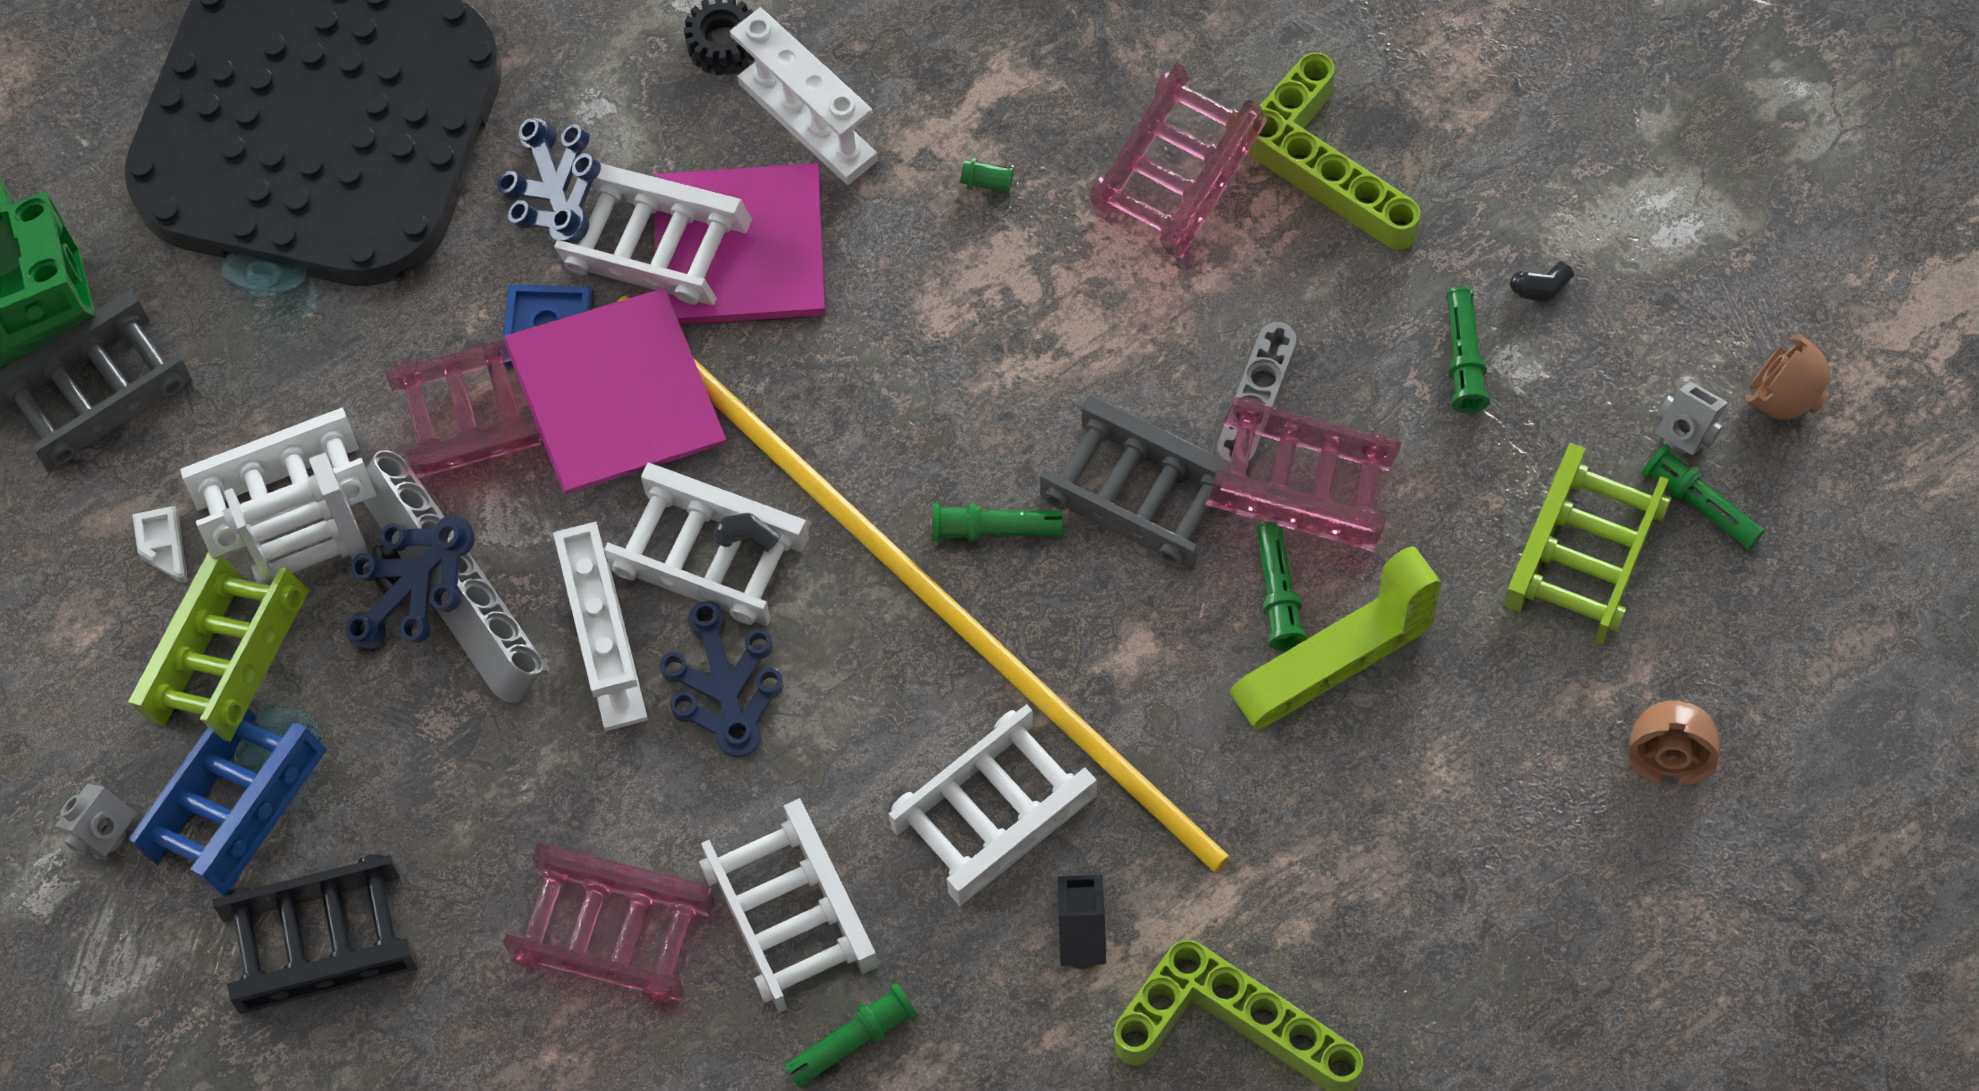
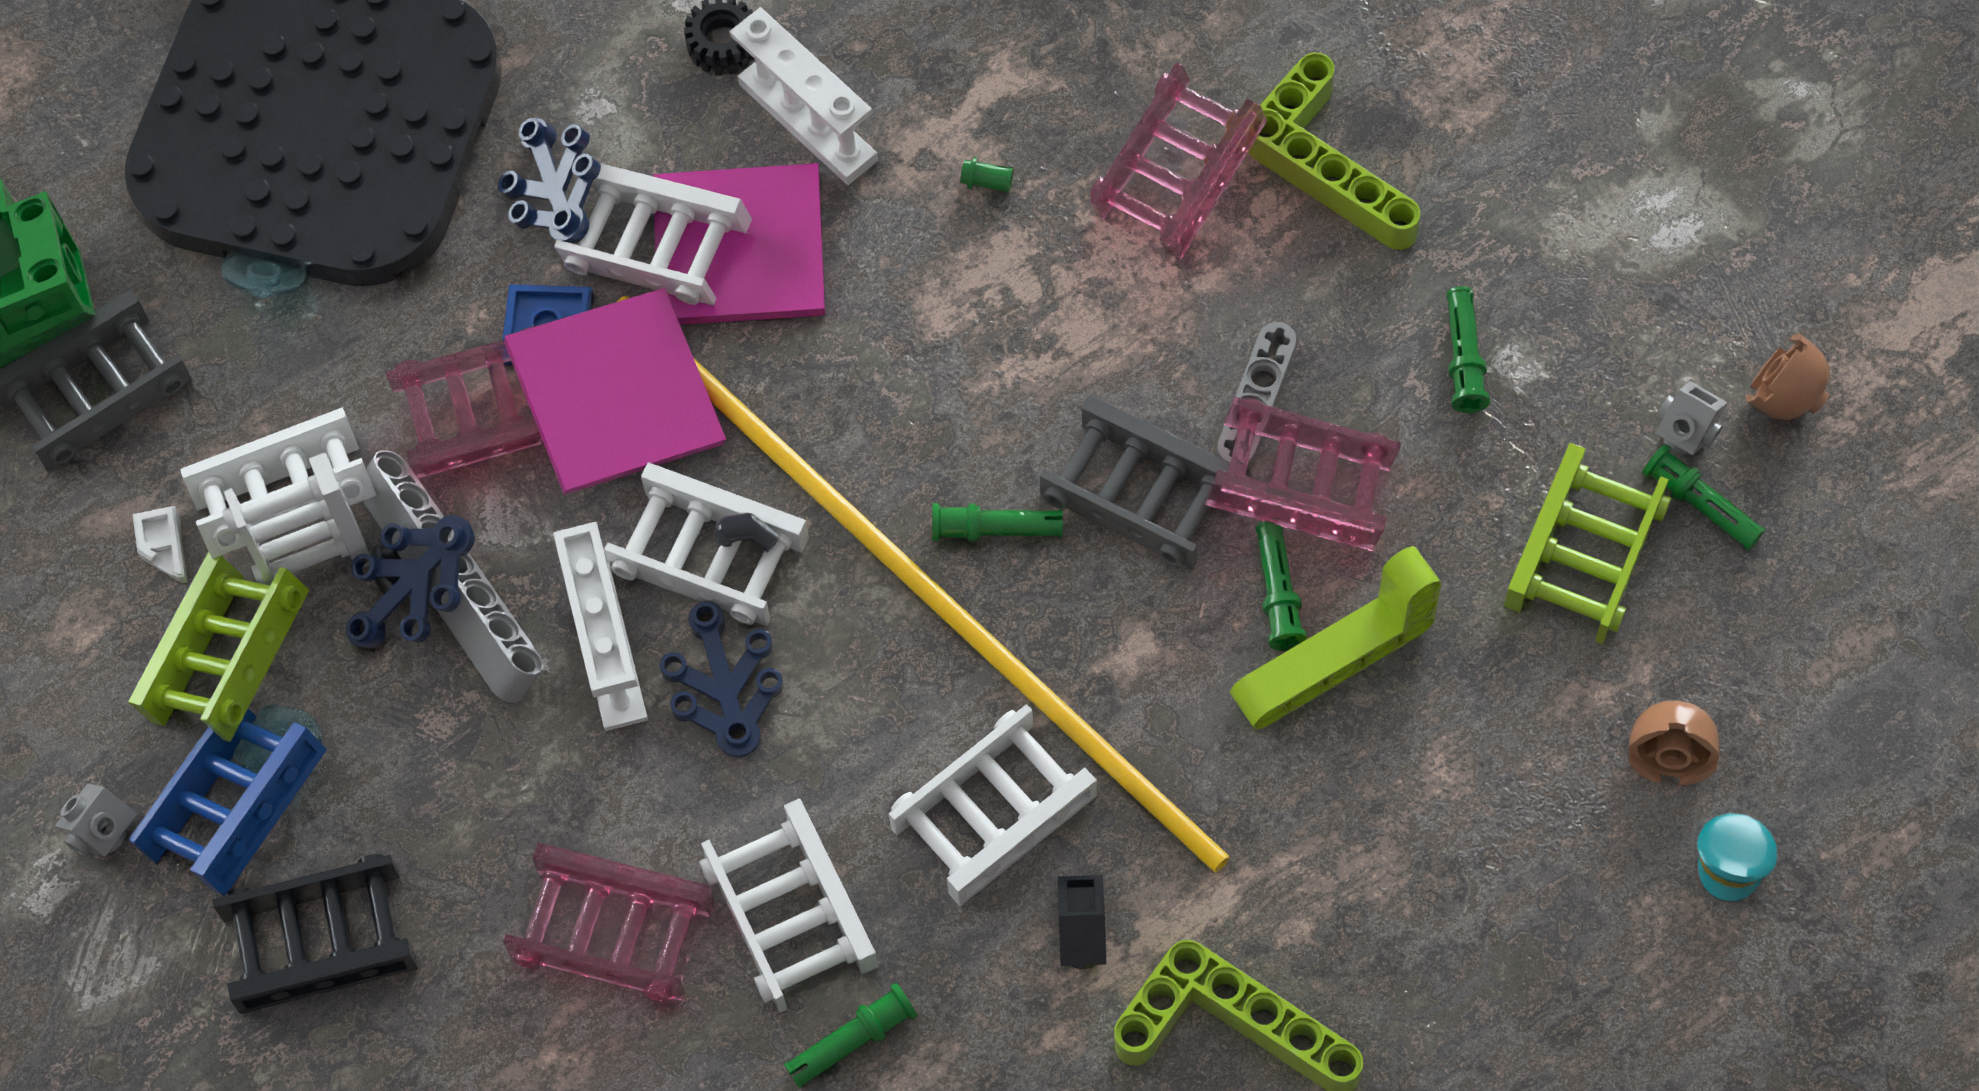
black arm [1510,261,1574,301] -> none
none -> teal piece [1697,813,1777,901]

